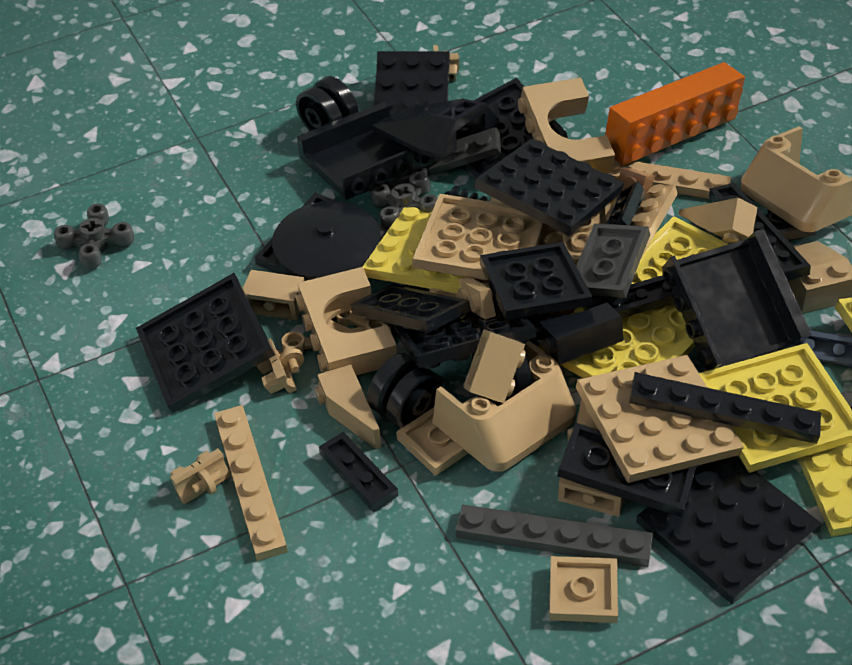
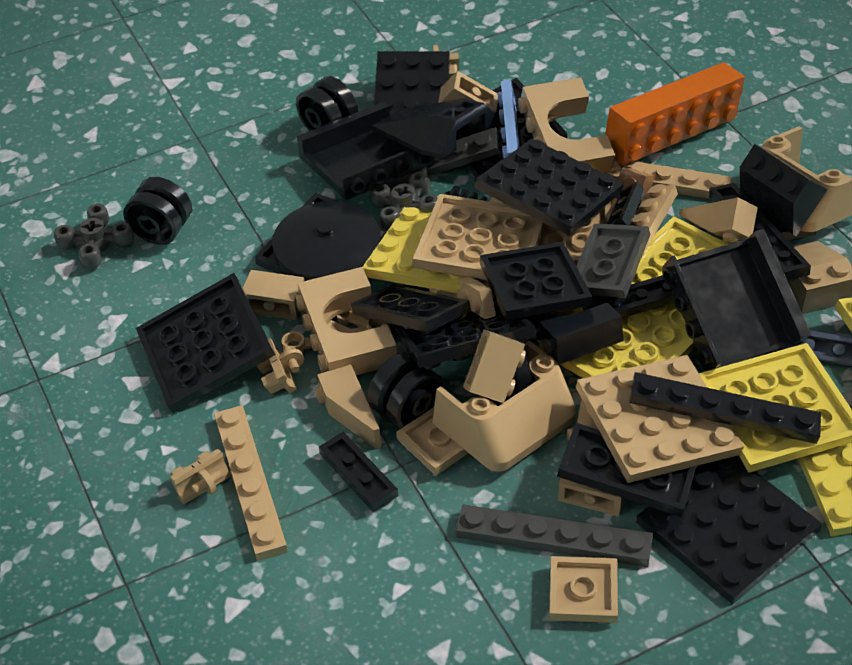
none -> black wheel [123,177,193,245]
none -> tan slope [438,71,498,114]
none -> light blue plate [497,79,520,158]
none -> black slope [739,144,828,236]

